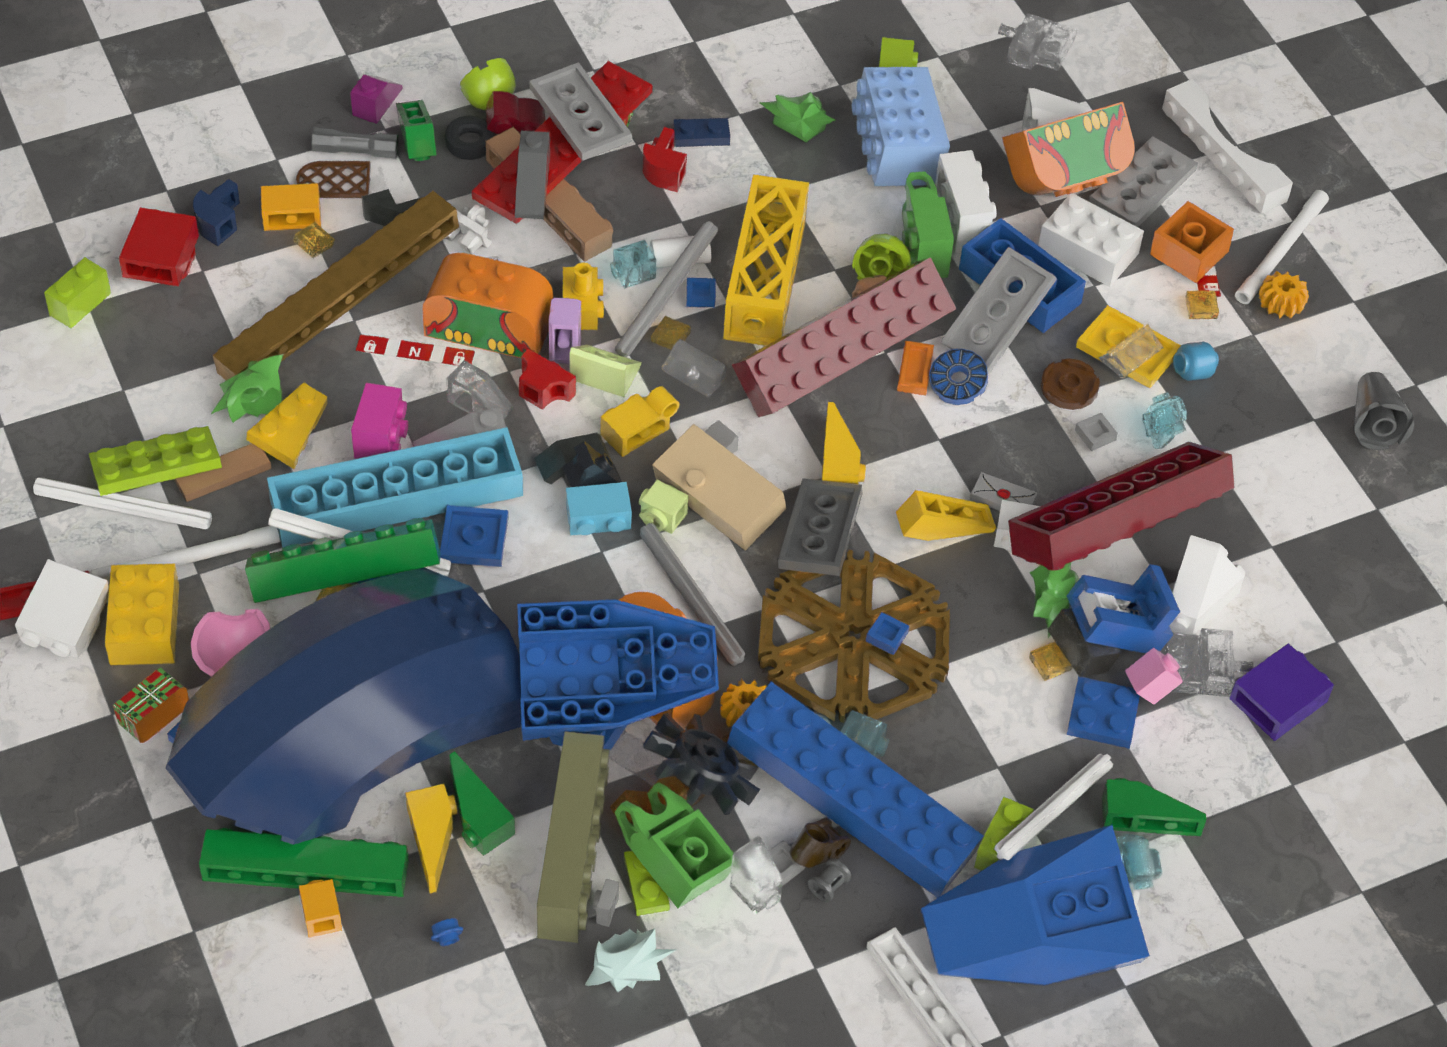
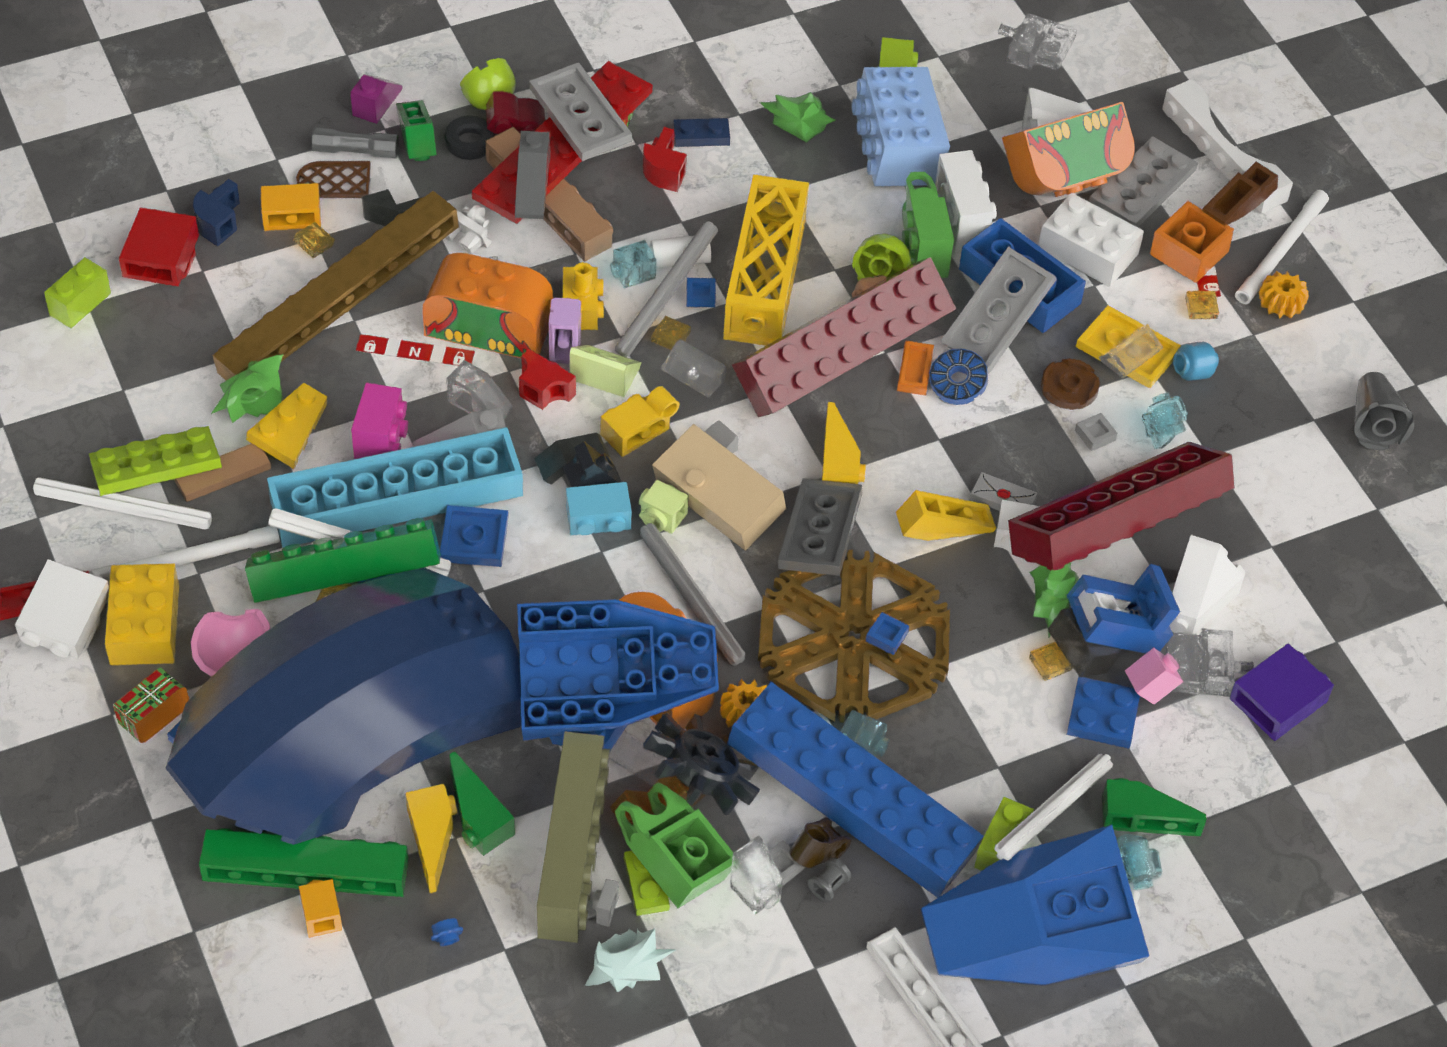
none -> reddish brown slope [1202,161,1278,226]

